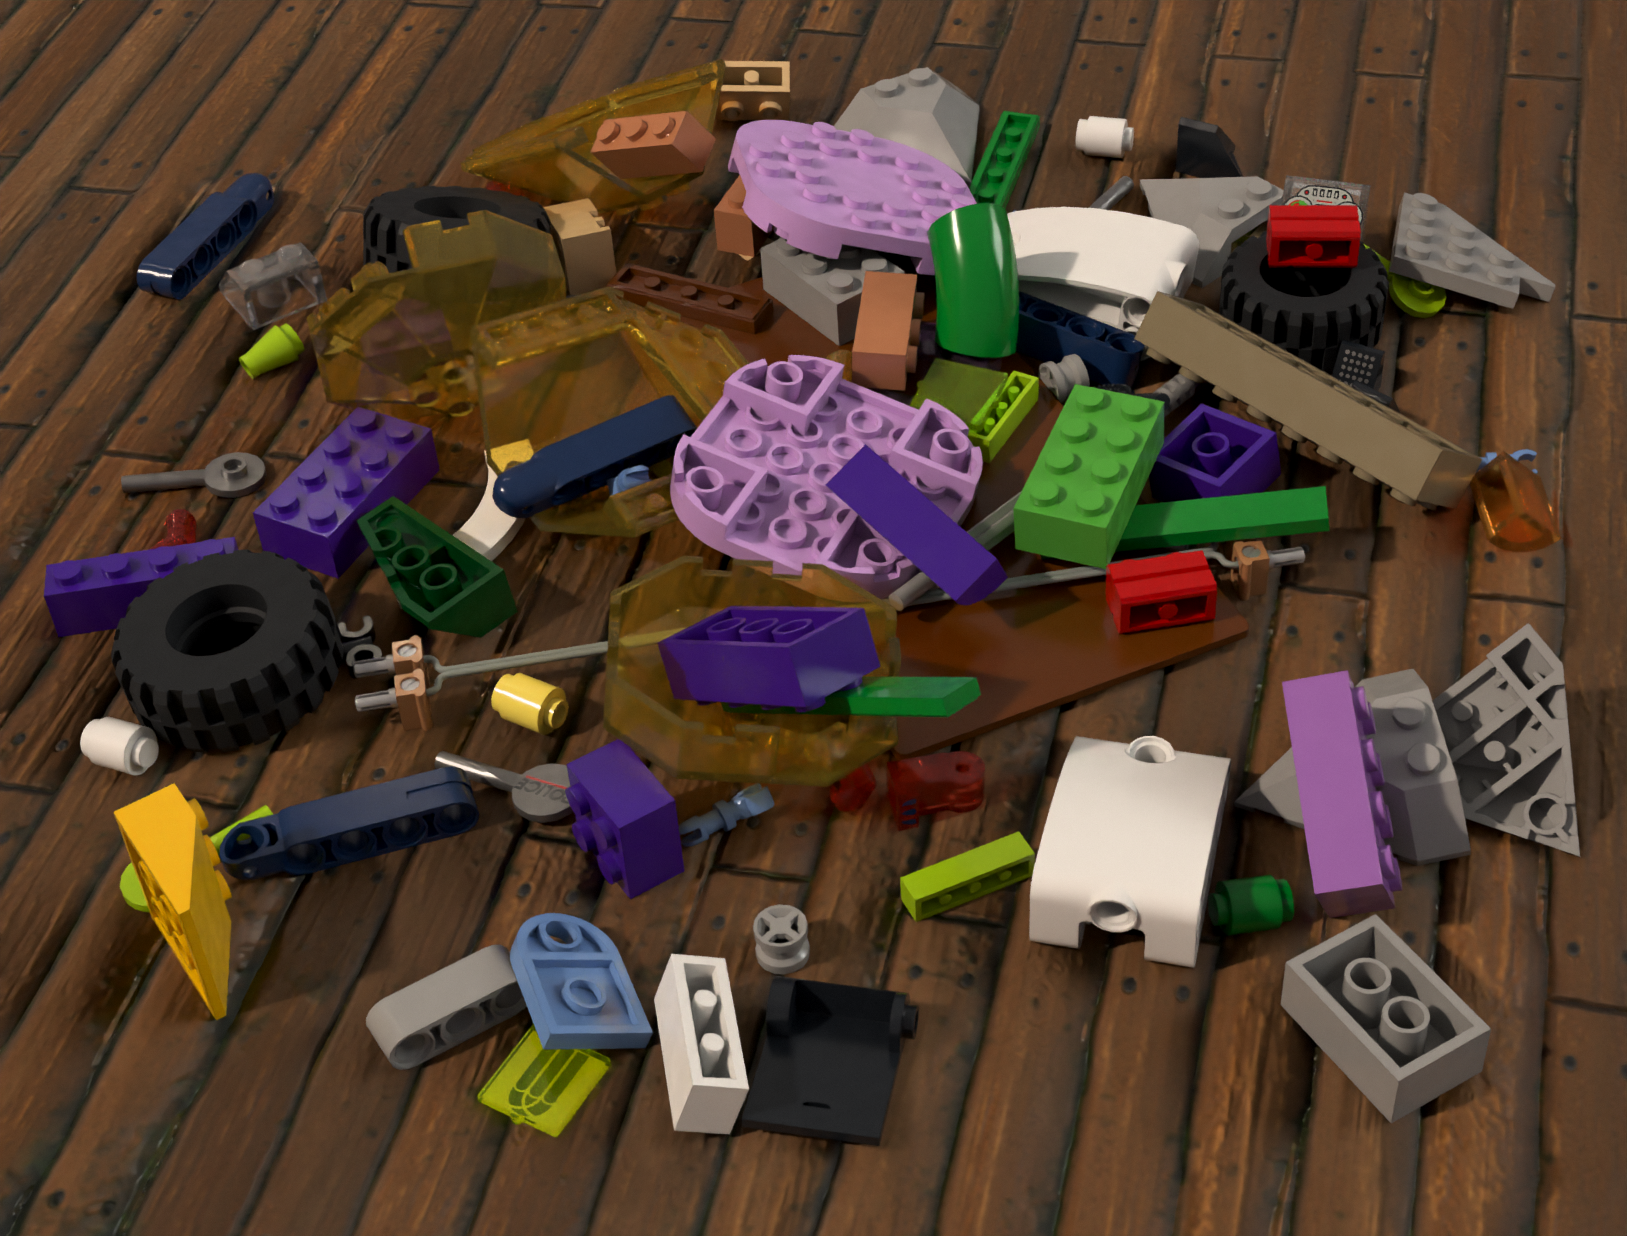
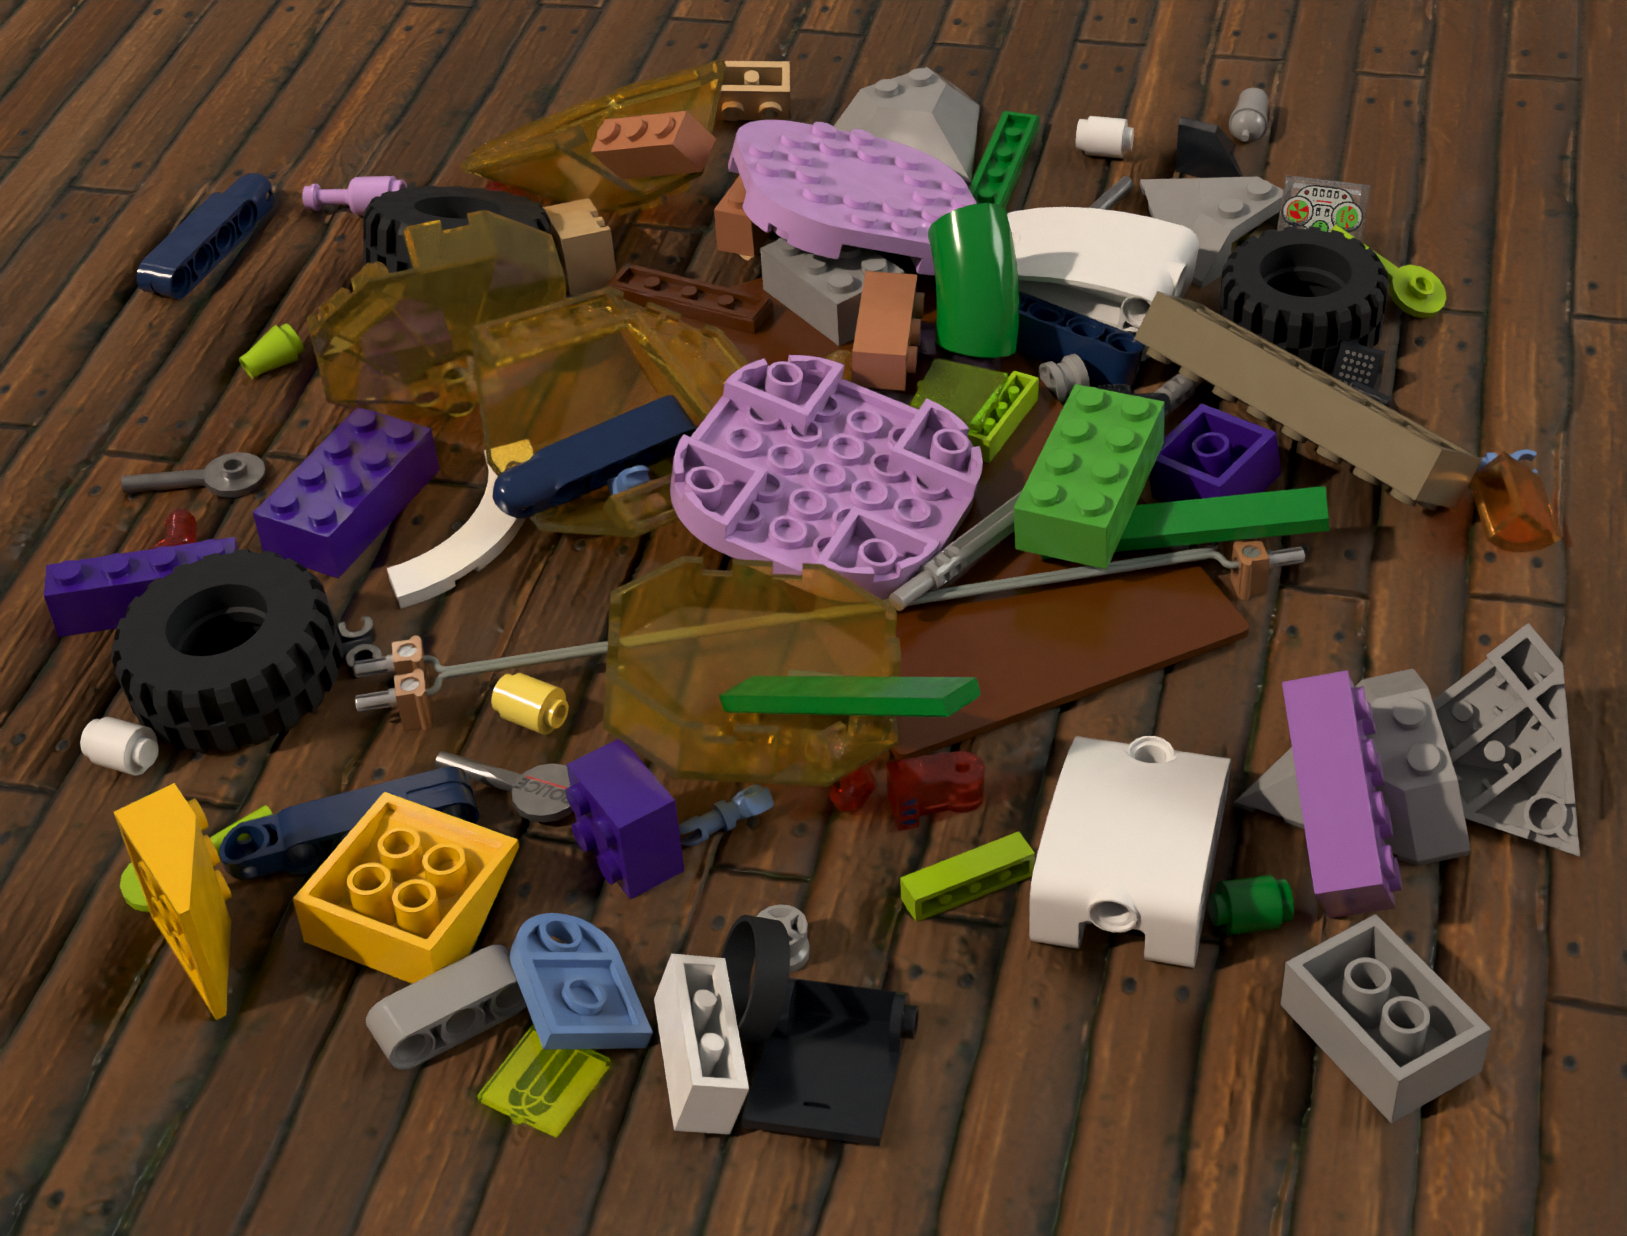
clear slope [219,242,327,330] -> none
dark green wedge [357,496,518,638] -> none
dark purple brick [657,606,881,712] -> none
dark purple brick [826,444,1008,605] -> none
red brick [1105,550,1217,634] -> none
red brick [1266,205,1361,268] -> none
light grey wing [1389,192,1556,309] -> none
none -> yellow slope [293,792,519,984]
none -> lavender piece [303,176,407,216]
none -> black tyre [721,915,790,1044]
none -> light grey piece [1229,88,1269,143]

